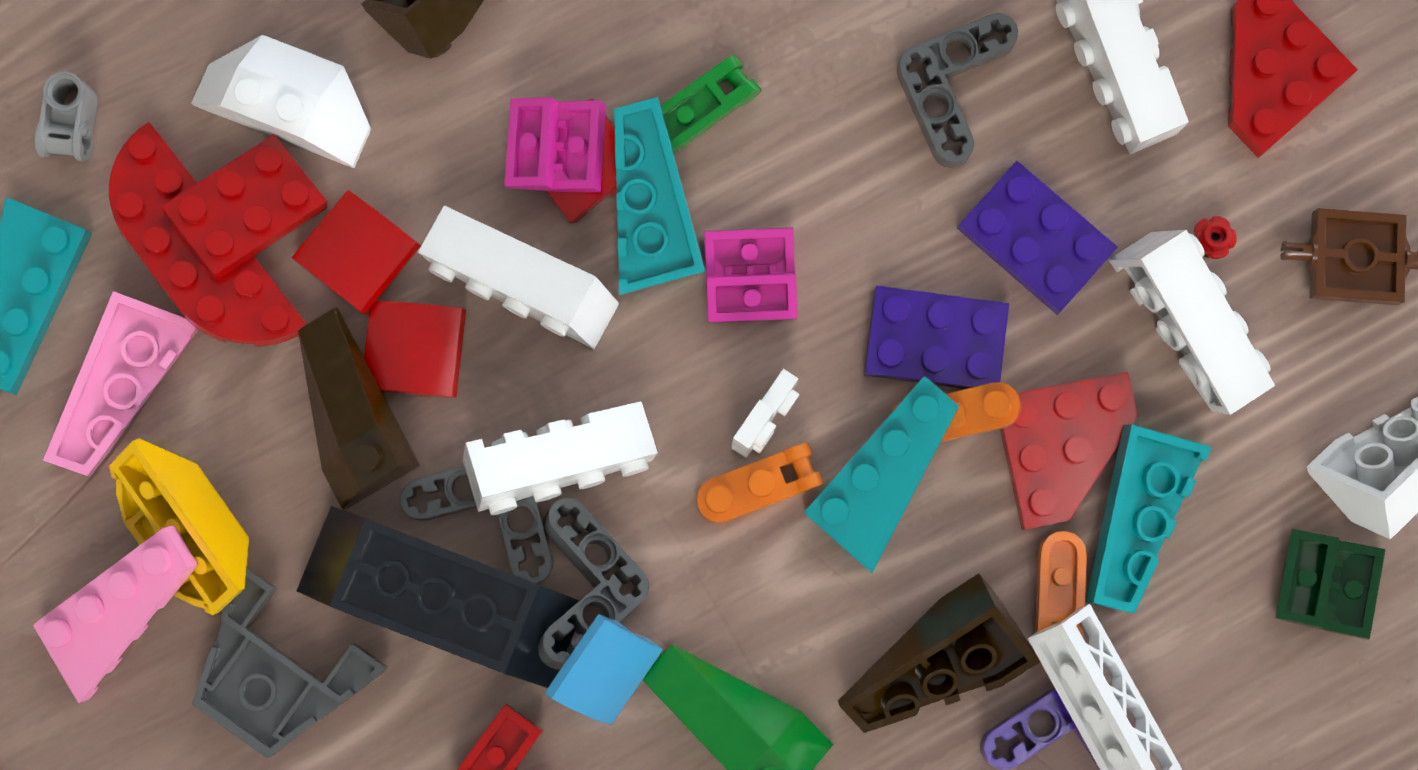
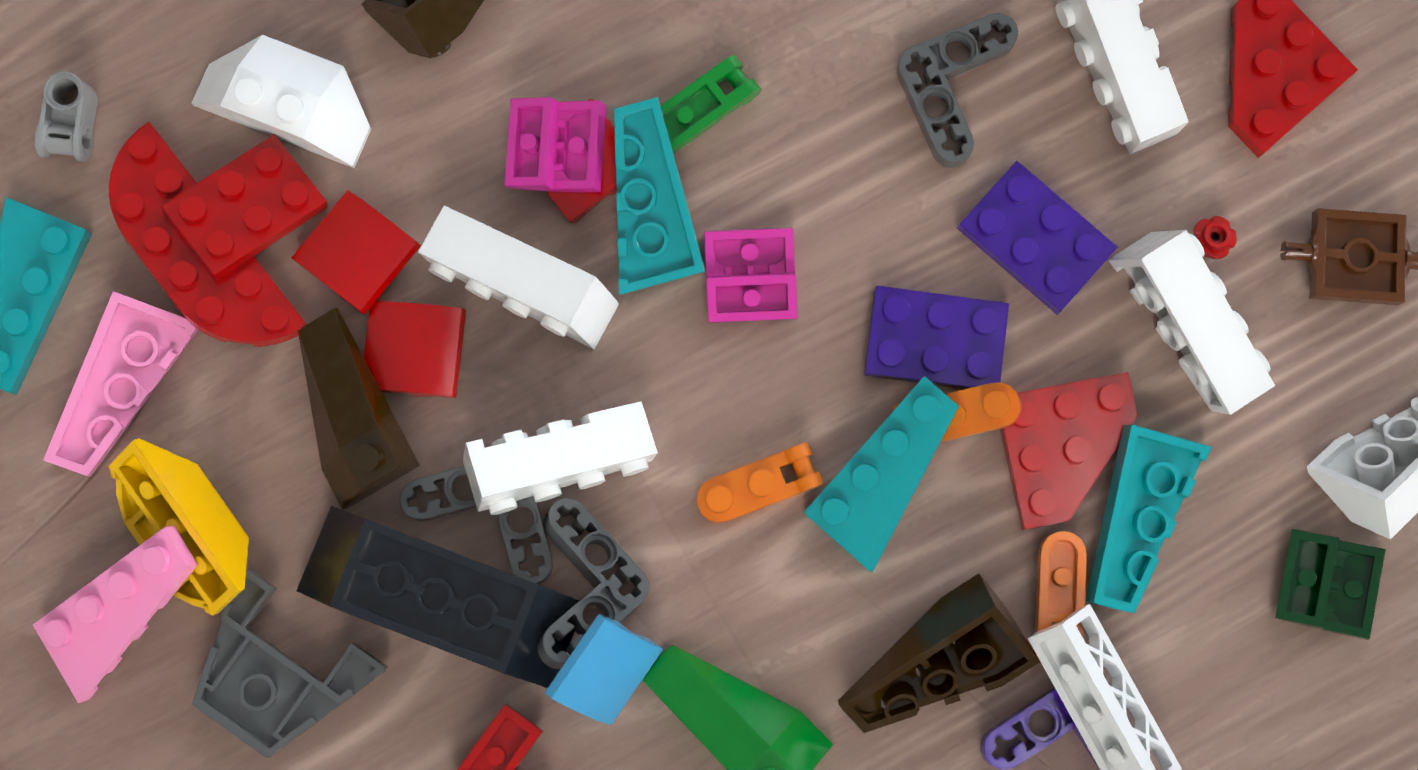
white plate [731,368,800,458] -> none

